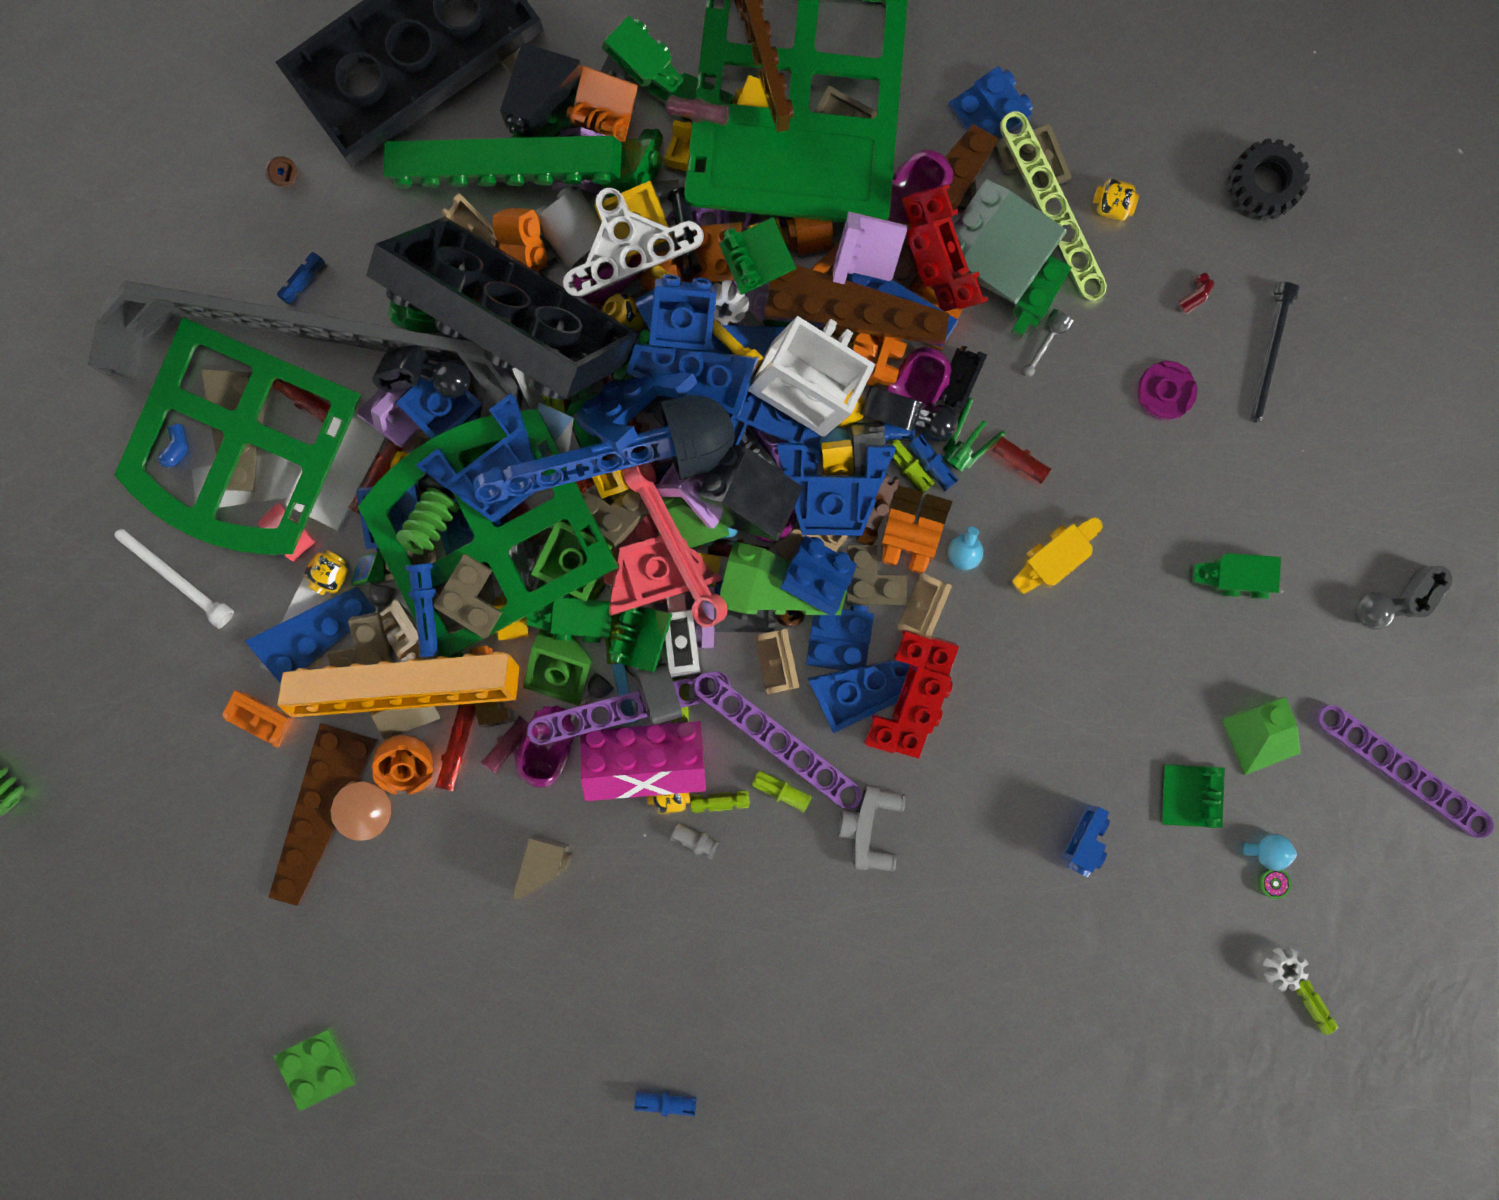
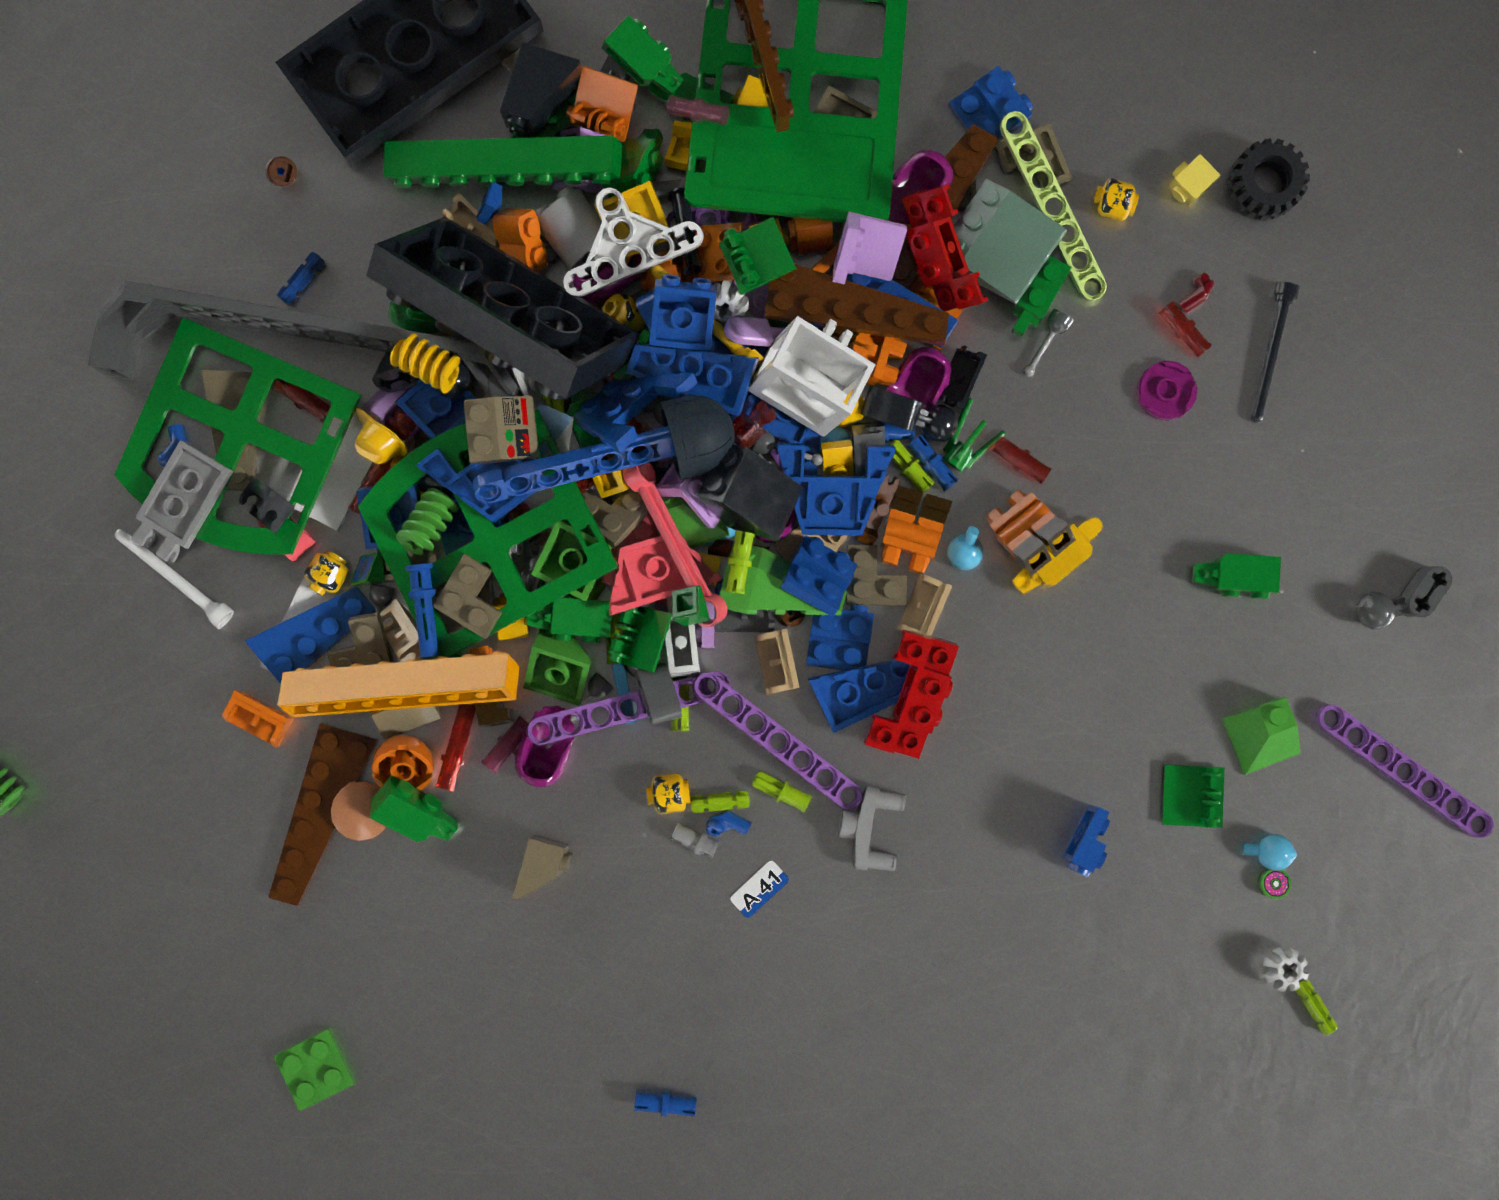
dark pink brick [580,721,706,801] -> none
none -> light grey tile [132,440,233,563]
none -> black hinge [239,475,295,534]
none -> yellow piece [355,408,408,464]
none -> green hinge [370,775,458,842]
none -> clear red bush [385,411,416,440]
none -> yellow piece [390,333,460,394]
none -> dark tan slope [464,396,539,465]
none -> blue tile [476,182,503,225]
none -> green slope [672,585,709,626]
none -> blue arm [706,811,752,837]
none -> lavender piece [724,316,785,347]
none -> lime pin [725,531,755,594]
none -> sticker [730,861,789,918]
none -> clear red plate [732,401,777,448]
none -> dark grey hinge [750,428,823,466]
none -> hips [986,490,1076,576]
none -> clear red pin [1158,301,1212,358]
none -> light yellow brick [1169,154,1221,206]

